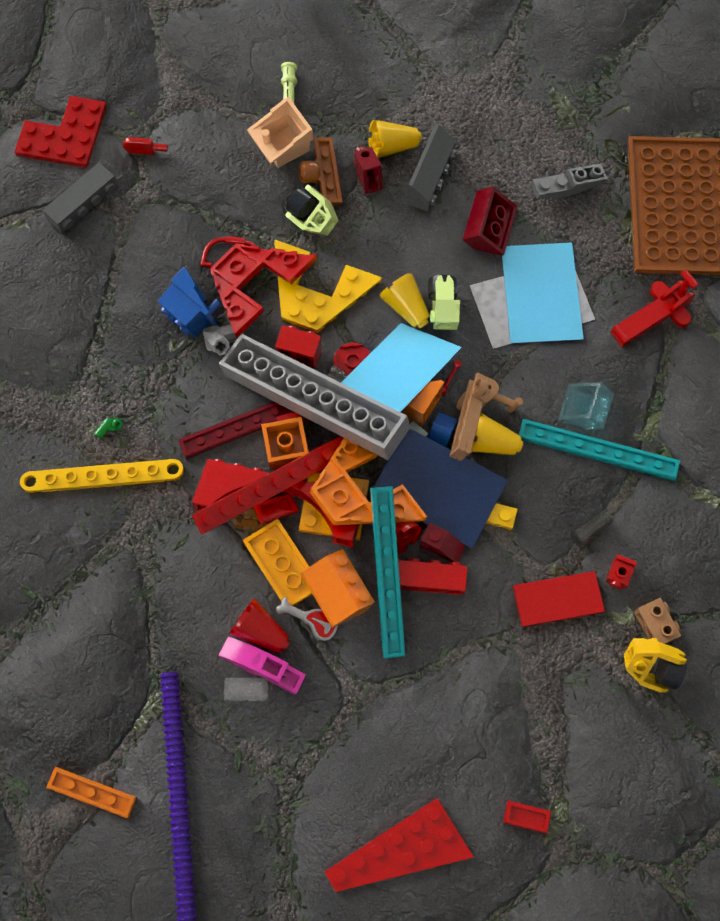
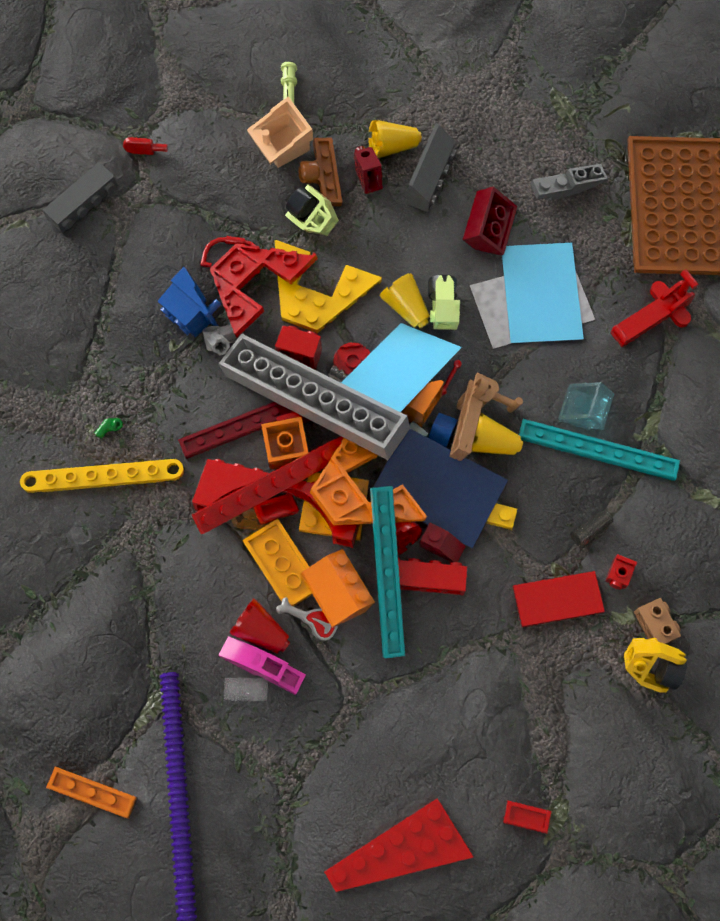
red plate [14,96,107,168] -> none

